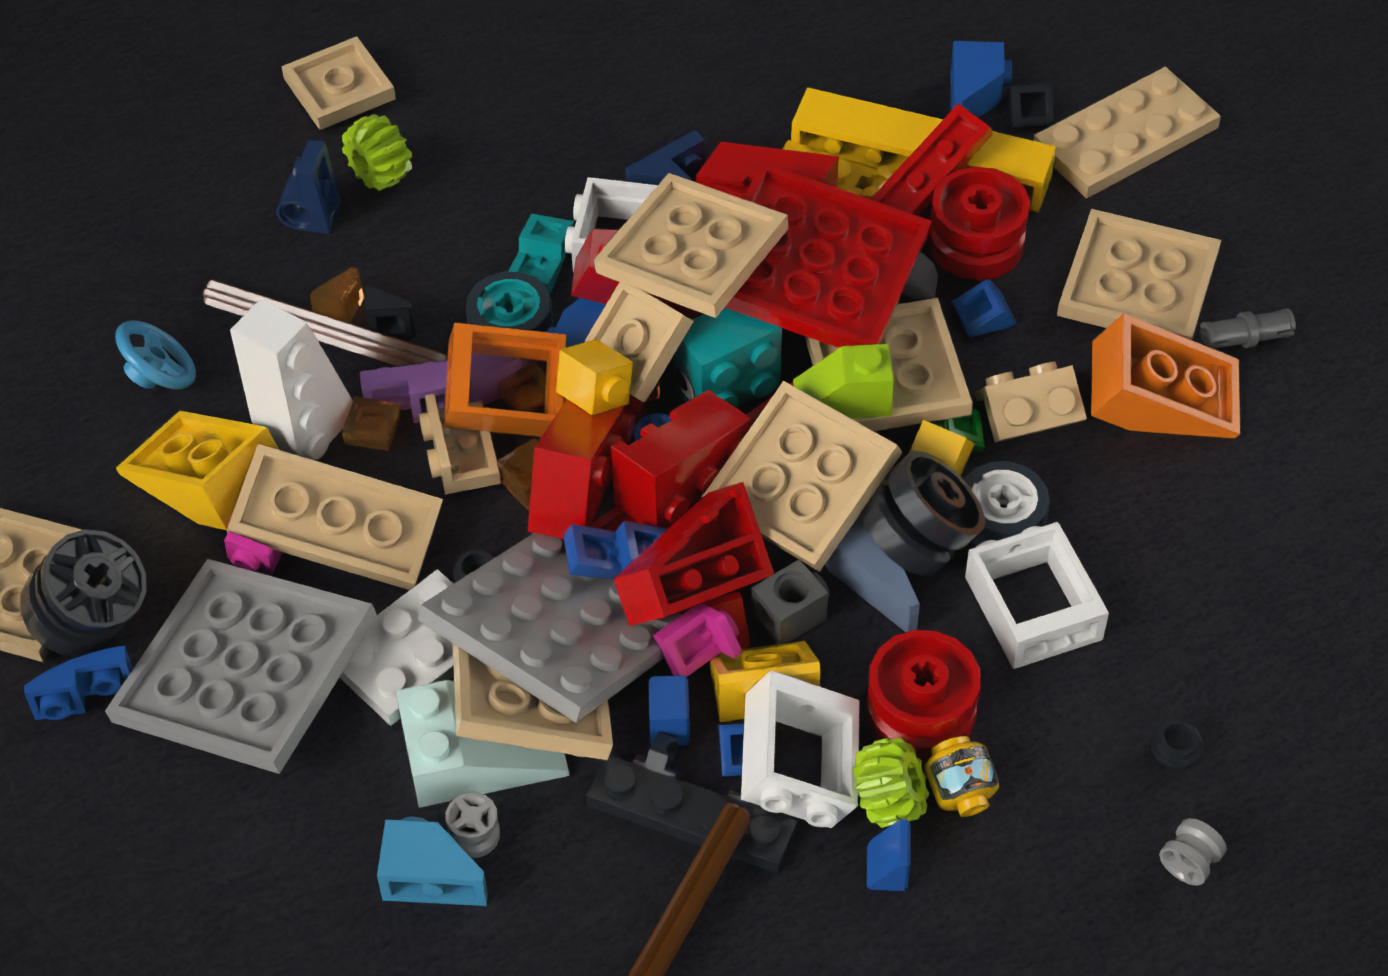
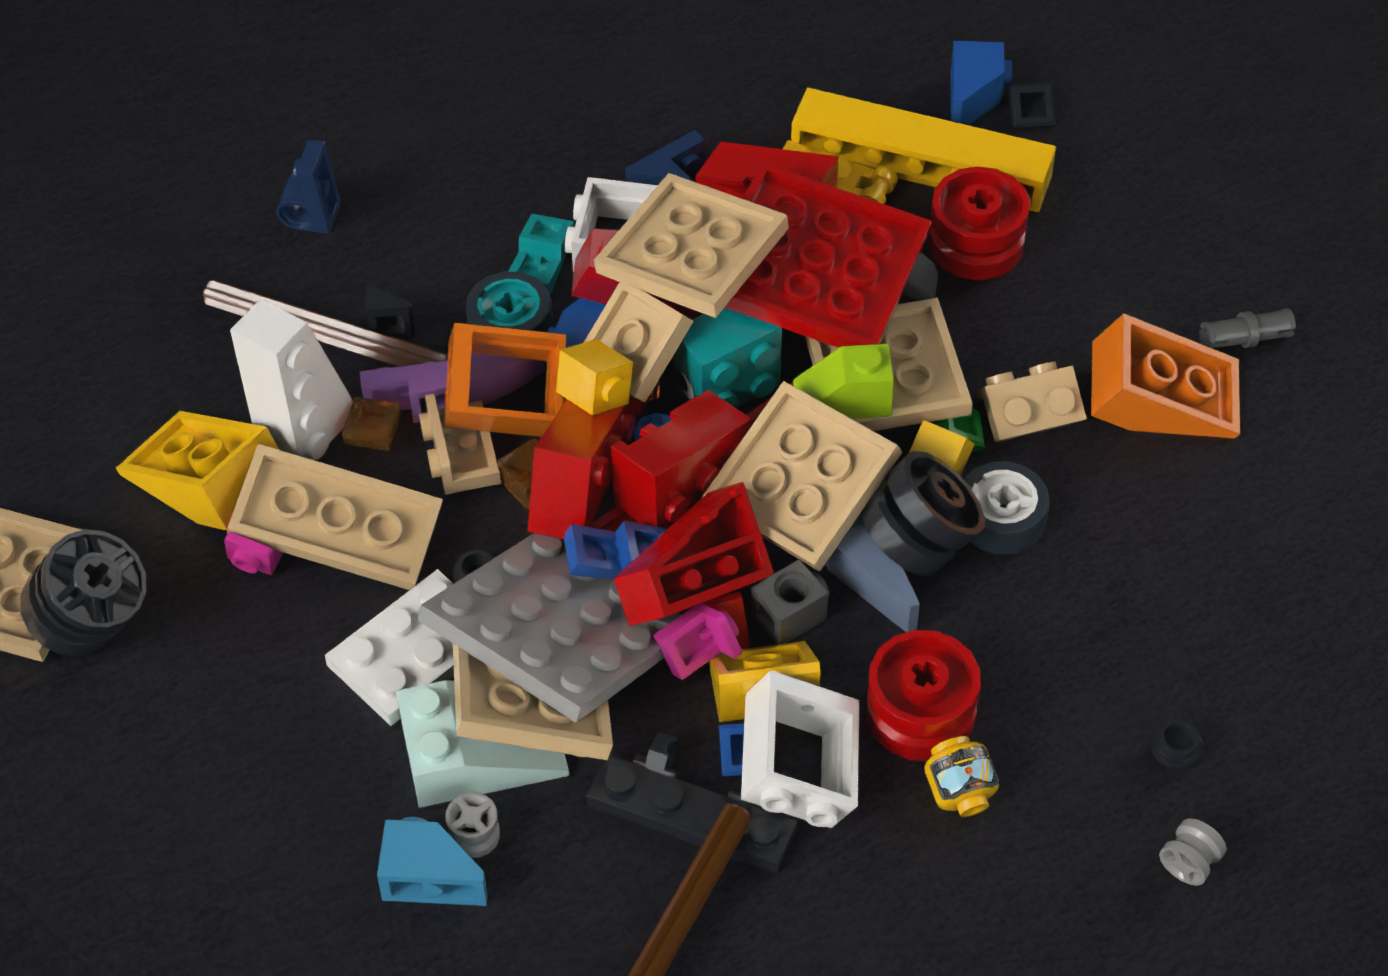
blue slope [24,645,133,720] -> none
light grey plate [105,559,377,774] -> none
dark azure piece [115,320,196,390] -> none
tan plate [282,36,396,130] -> none
clear orange slope [310,267,364,323] -> none
lime gear [342,114,412,191] -> none
clear orange plate [497,362,546,413] -> none
blue slope [649,676,690,745] -> none
lime gear [852,737,929,828] -> none
blue slope [867,819,911,891] -> none
red plate [871,104,993,216] -> none
blue slope [951,278,1017,338] -> none
white window [965,522,1109,669] -> none
tan plate [1033,66,1221,199] -> none
tan plate [1057,209,1221,340] -> none

